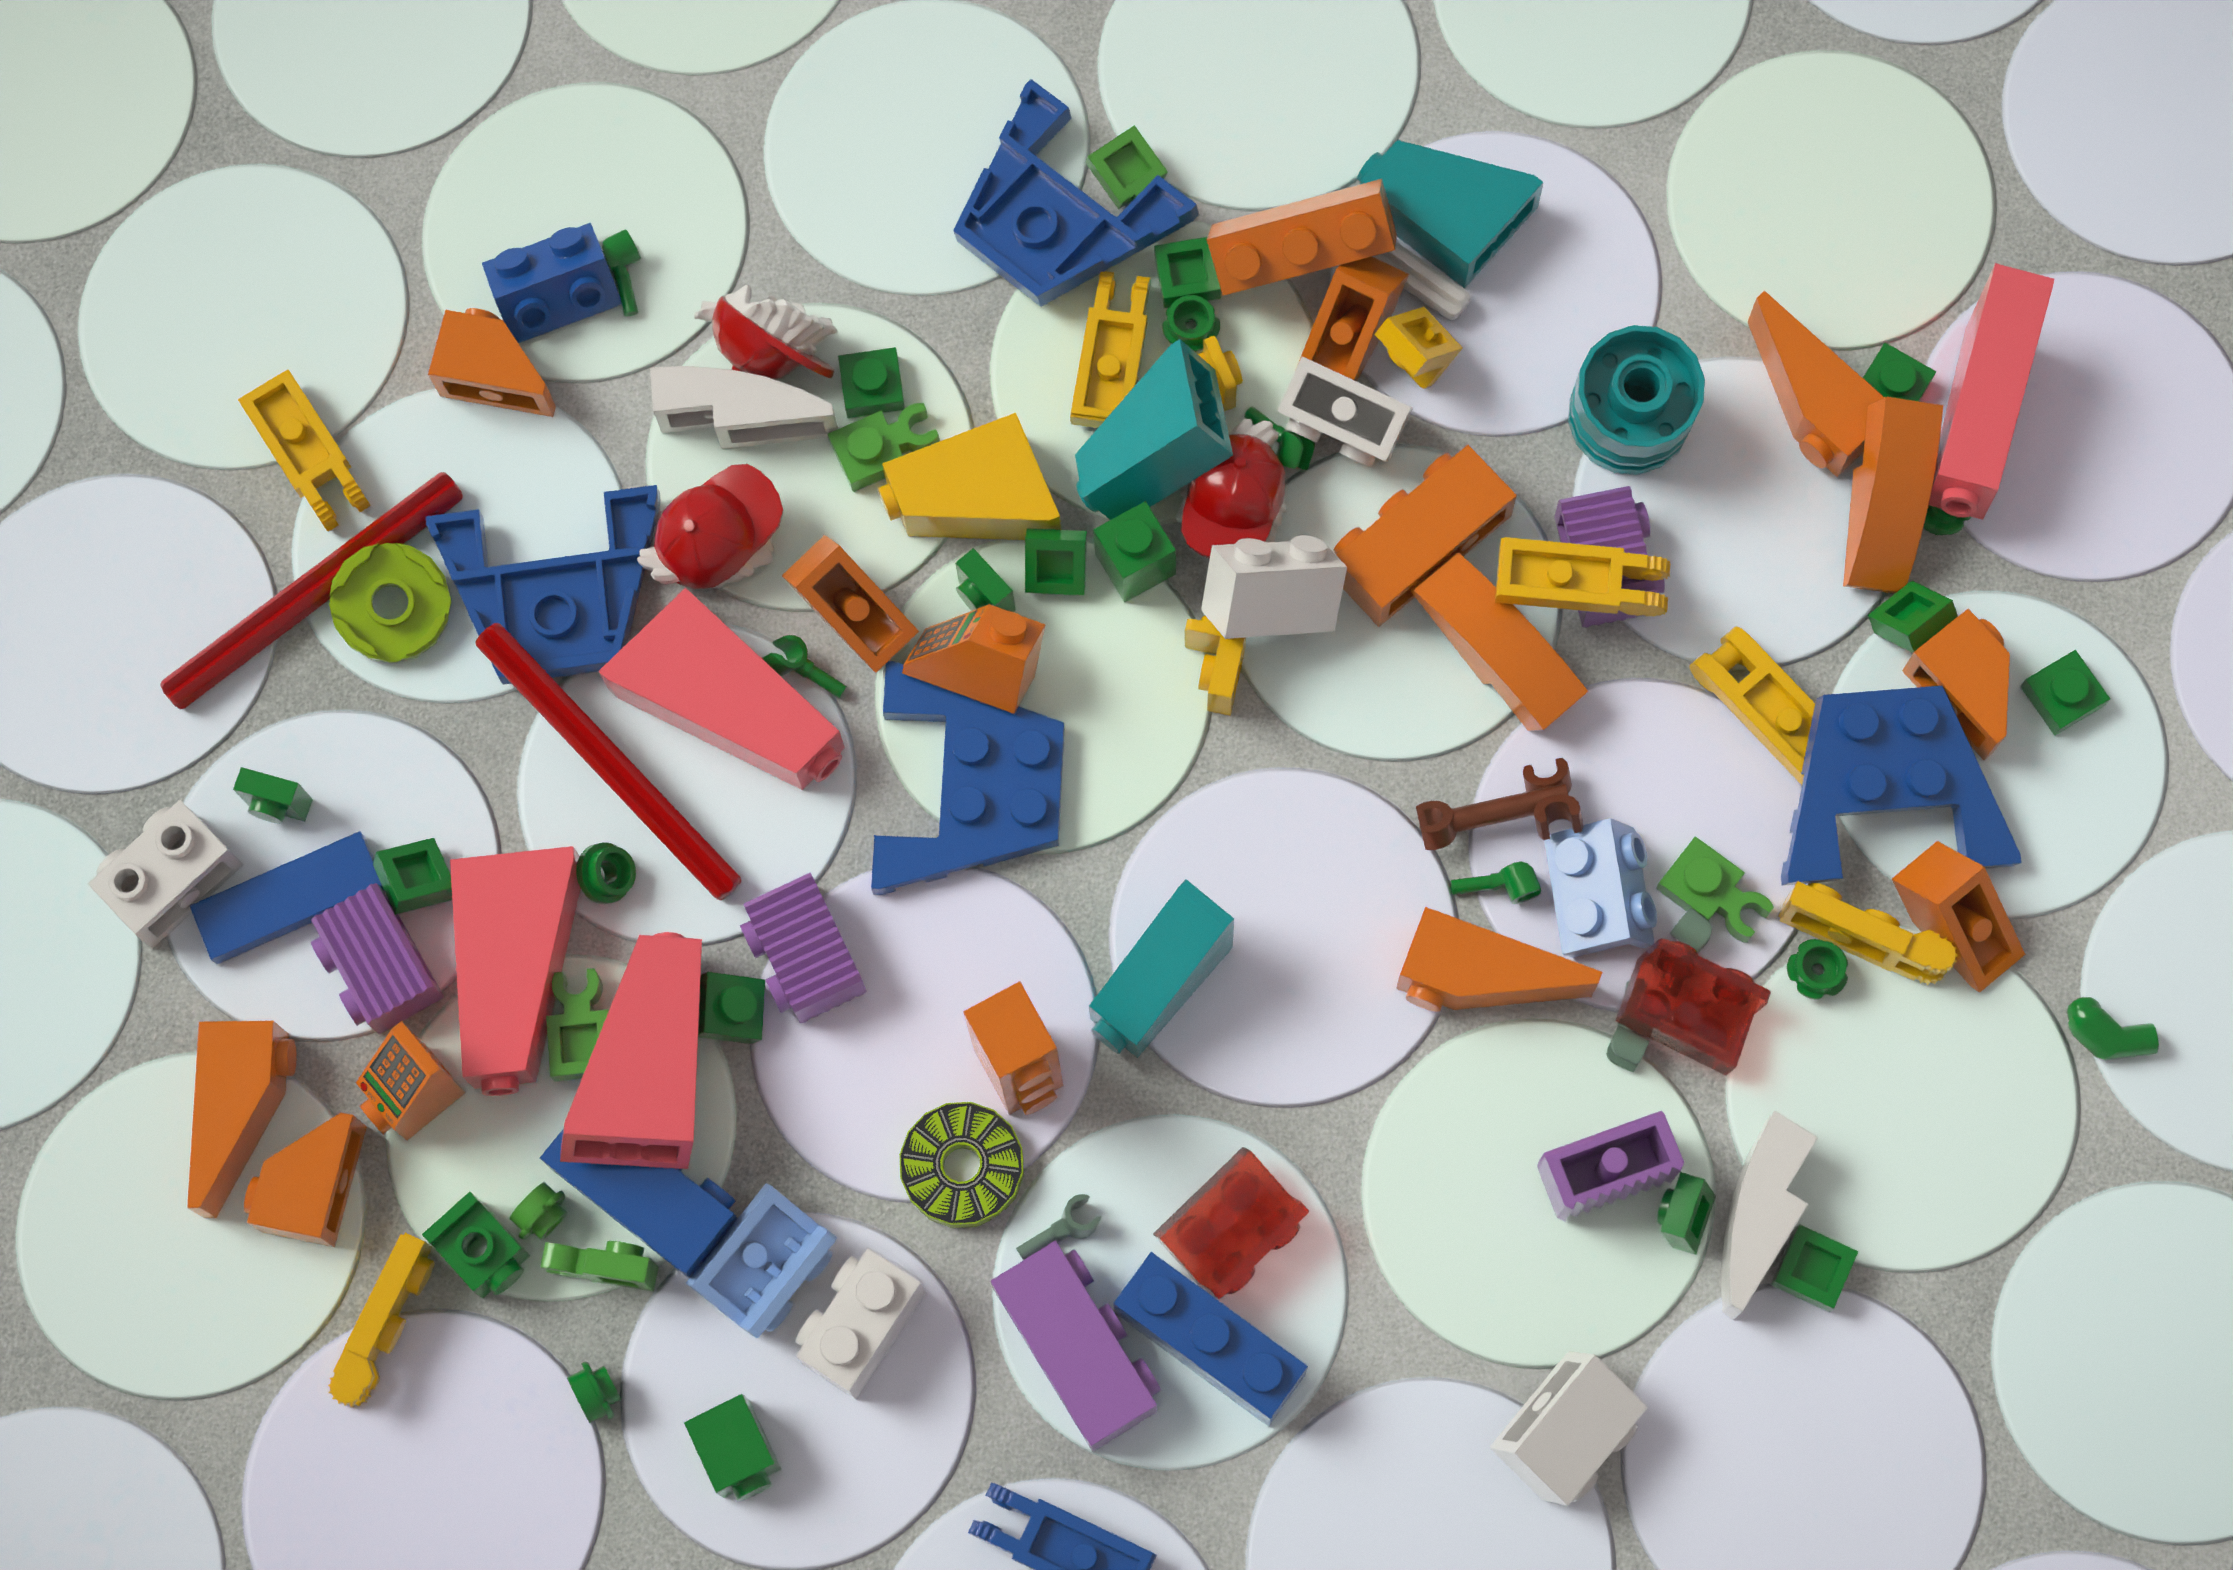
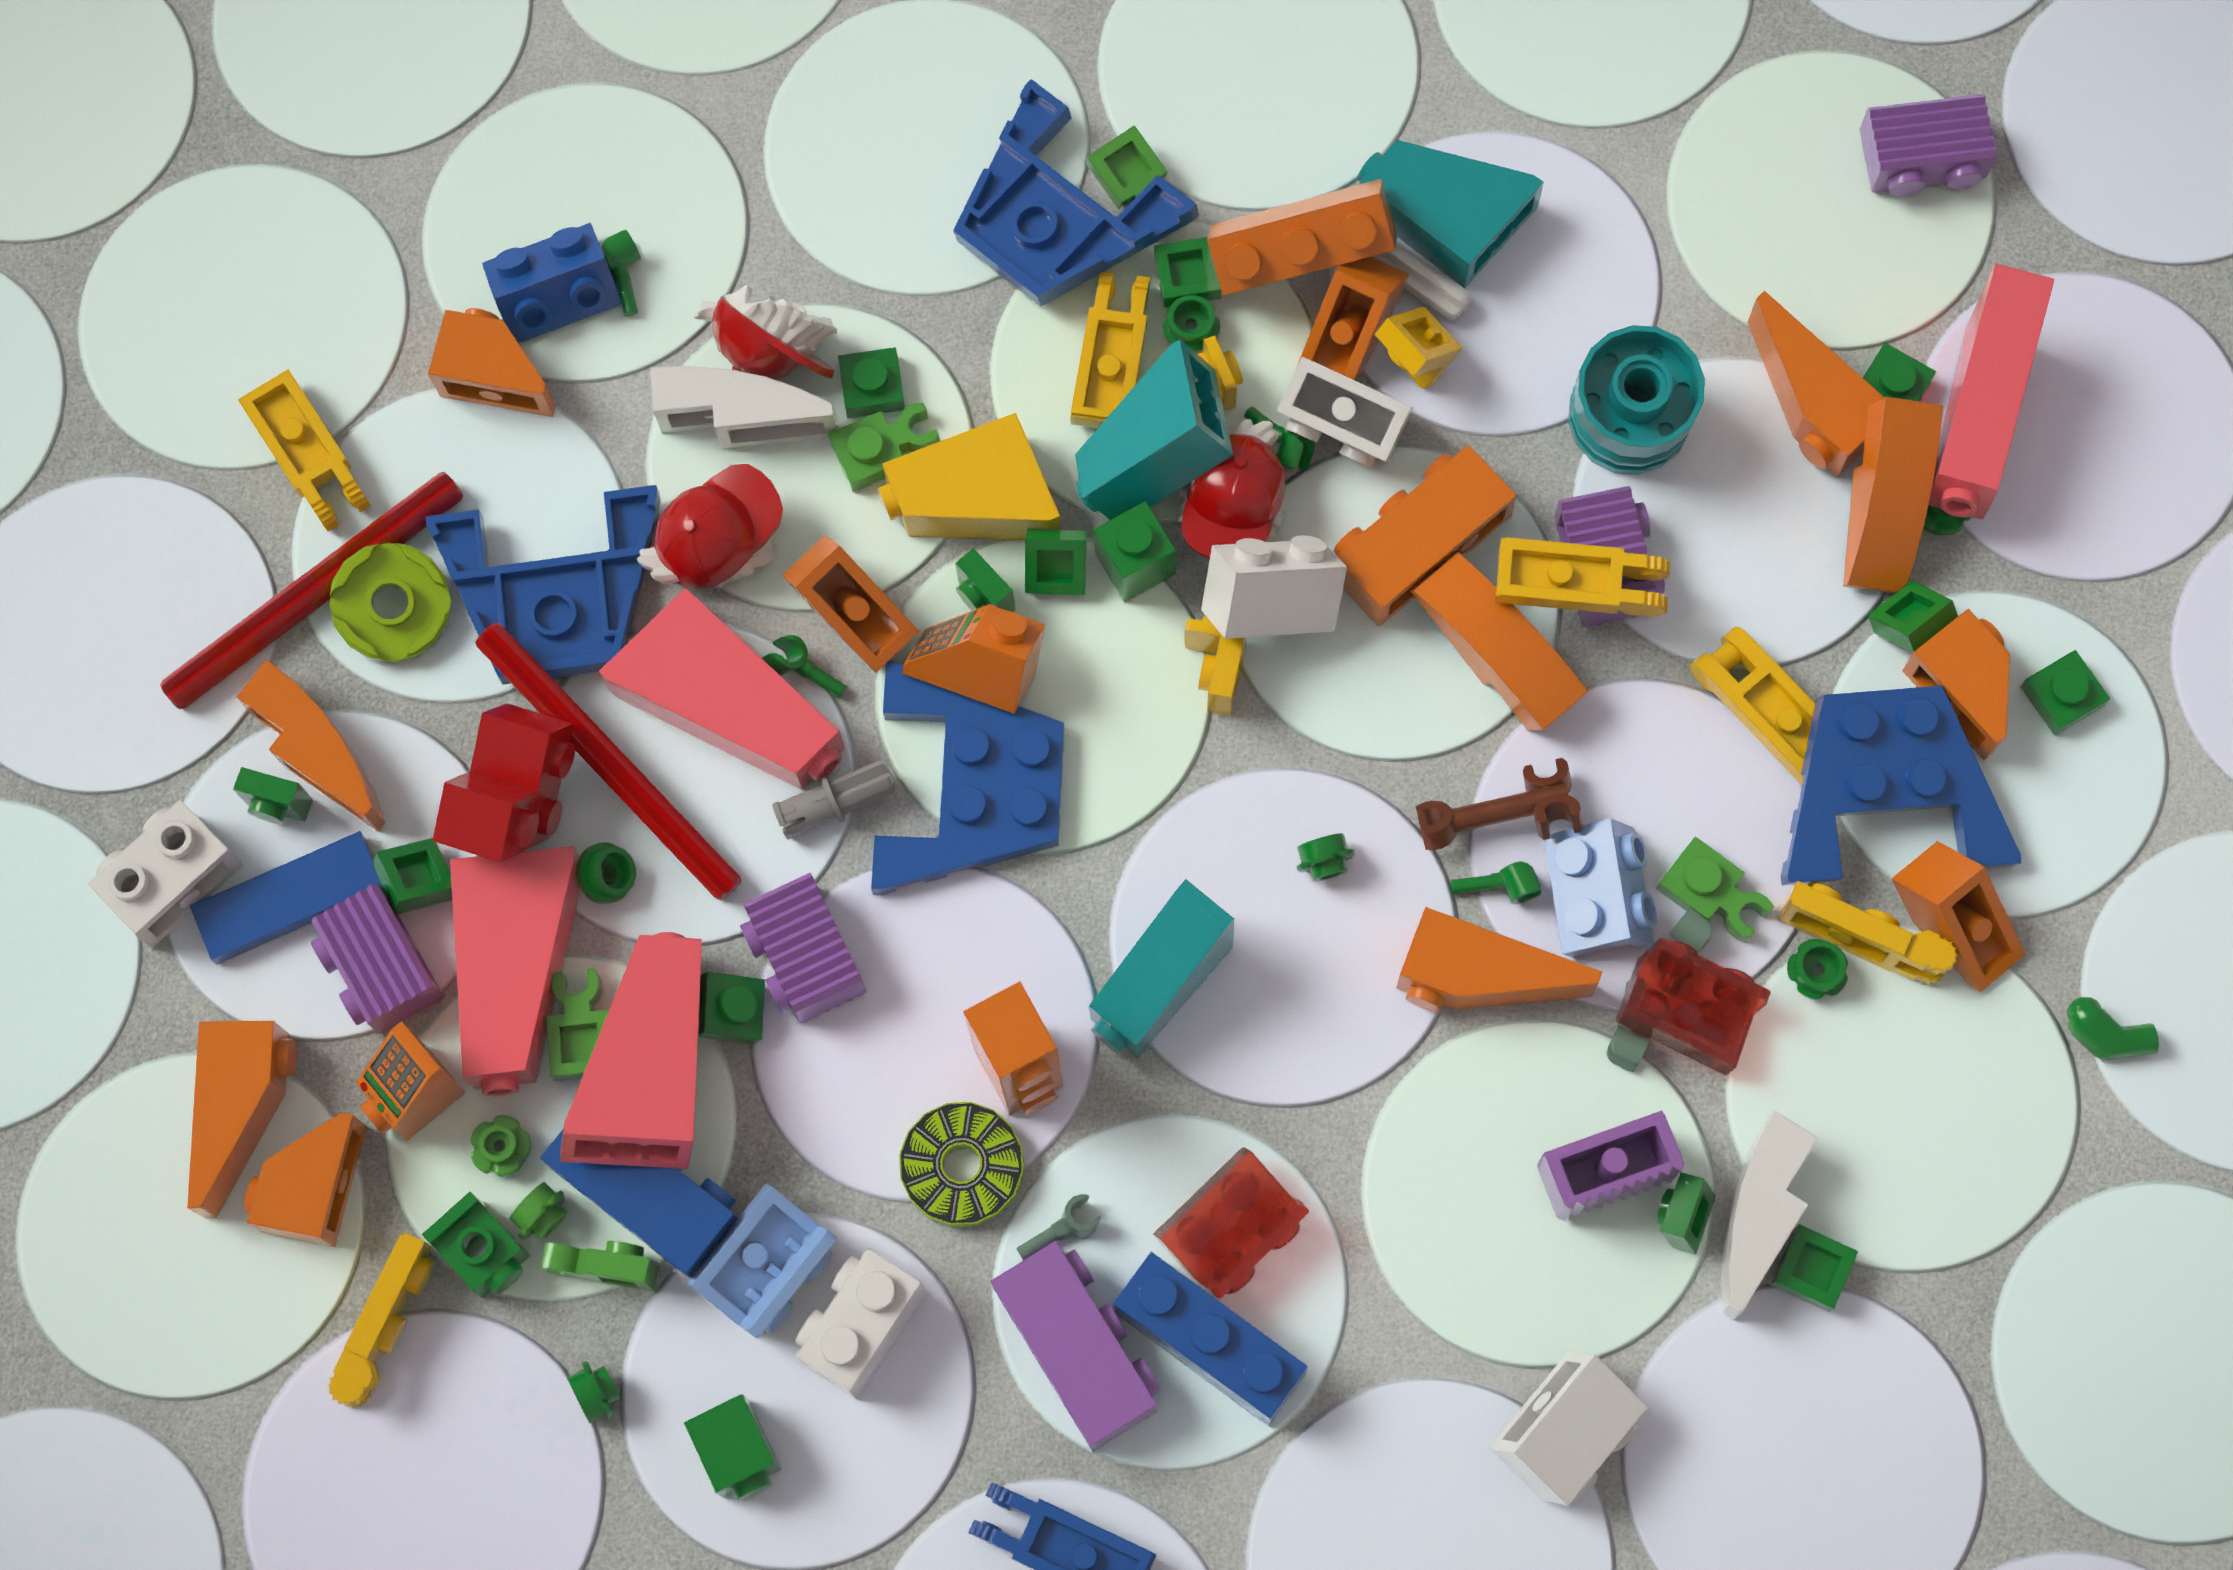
none -> orange slope [236,659,385,832]
none -> red brick [432,703,575,863]
none -> bright green plate [470,1115,532,1177]
none -> light grey axle [772,761,895,840]
none -> green plate [1296,833,1355,882]
none -> medium lavender brick [1859,94,1997,197]

